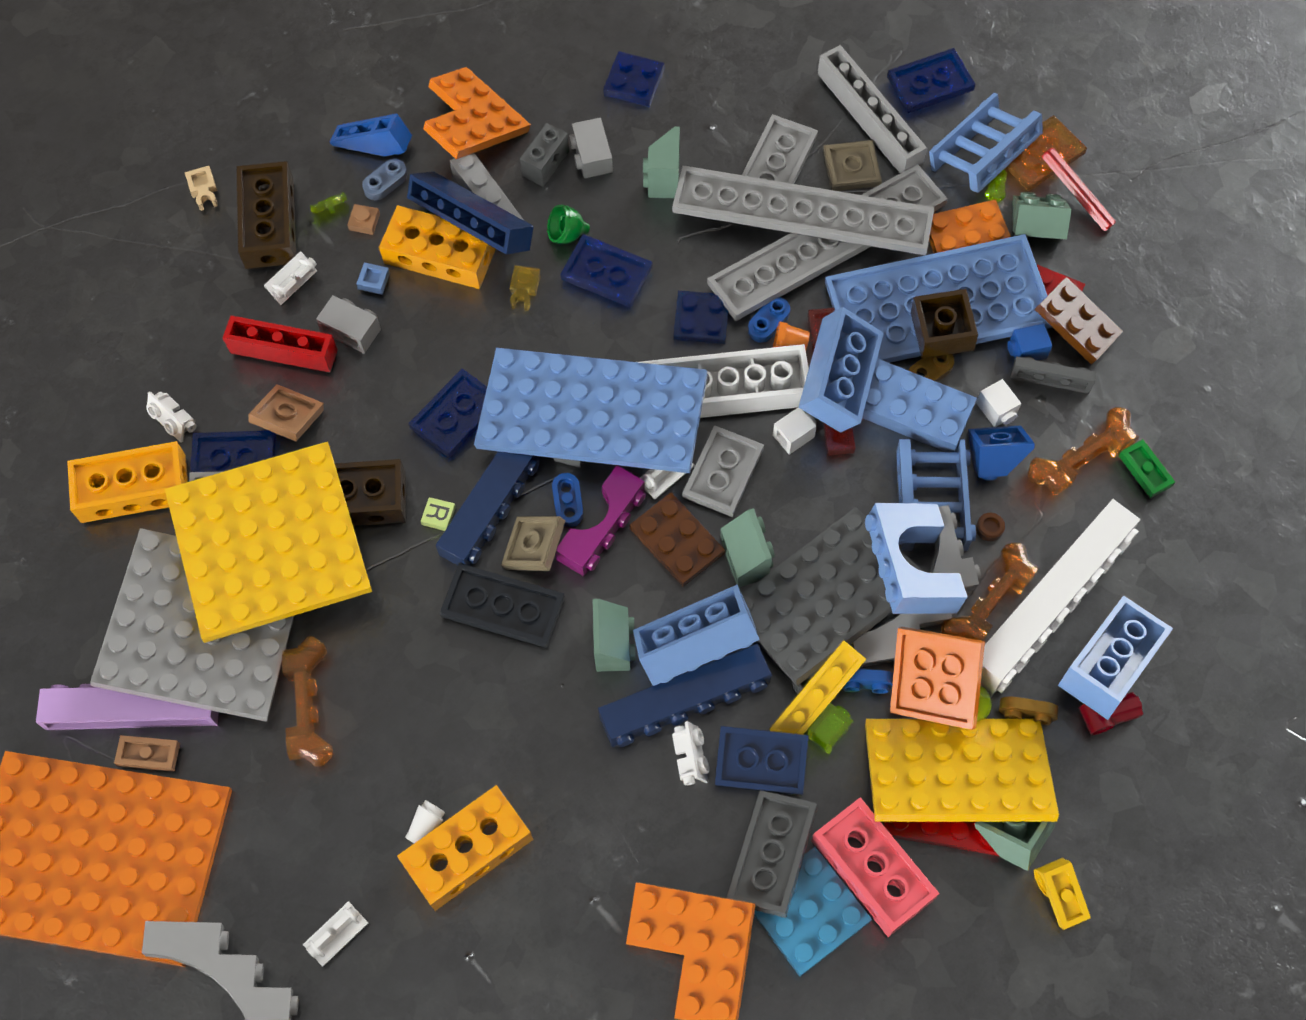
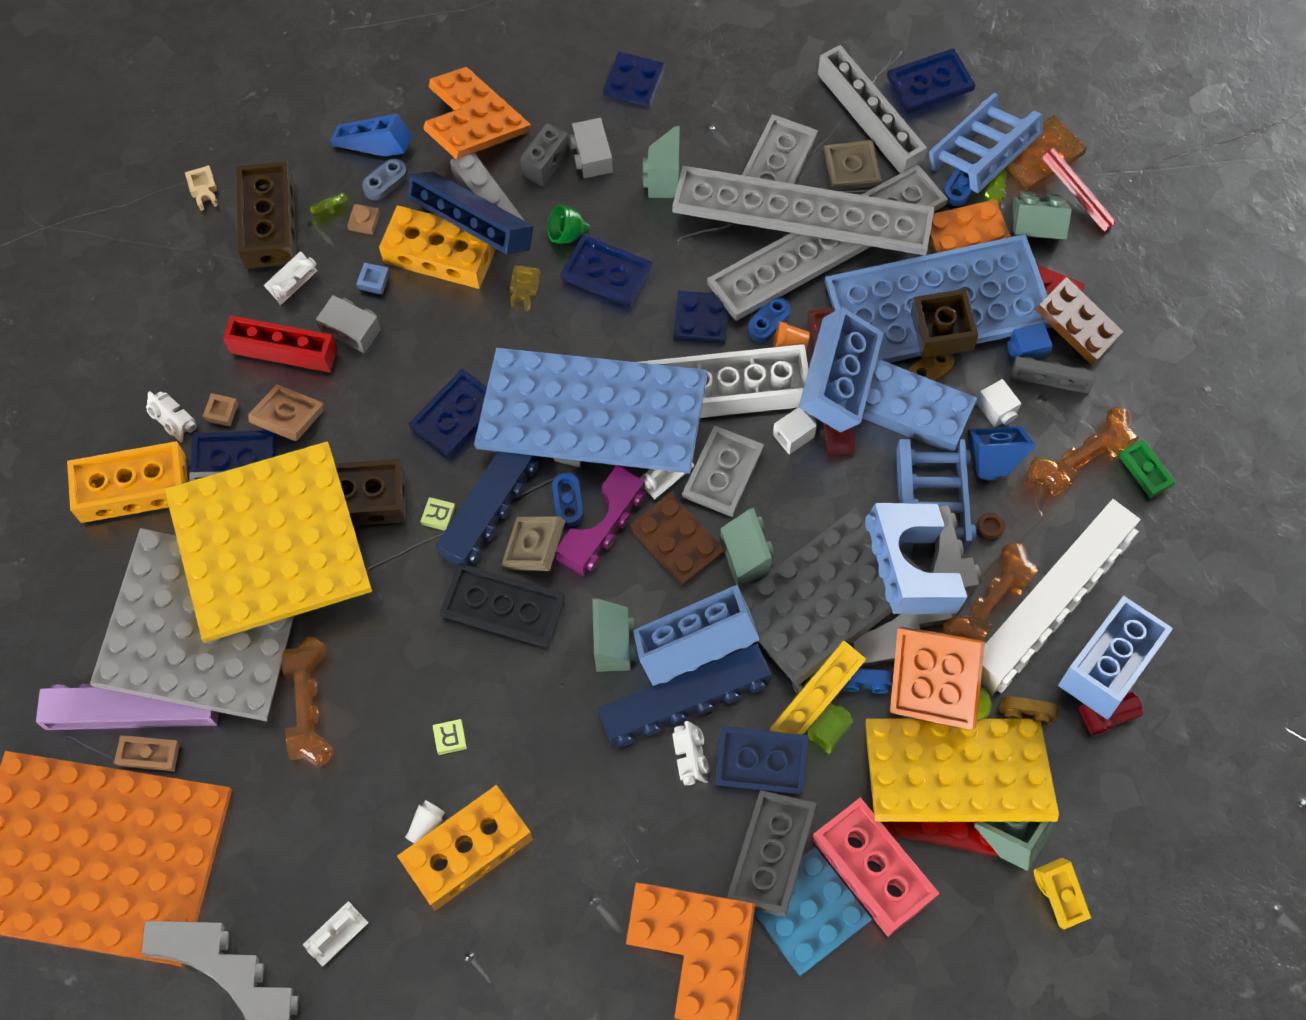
none -> medium nougat plate [202,393,239,426]
none -> yellowish green tile [433,719,467,755]
none -> blue plate [943,161,975,206]

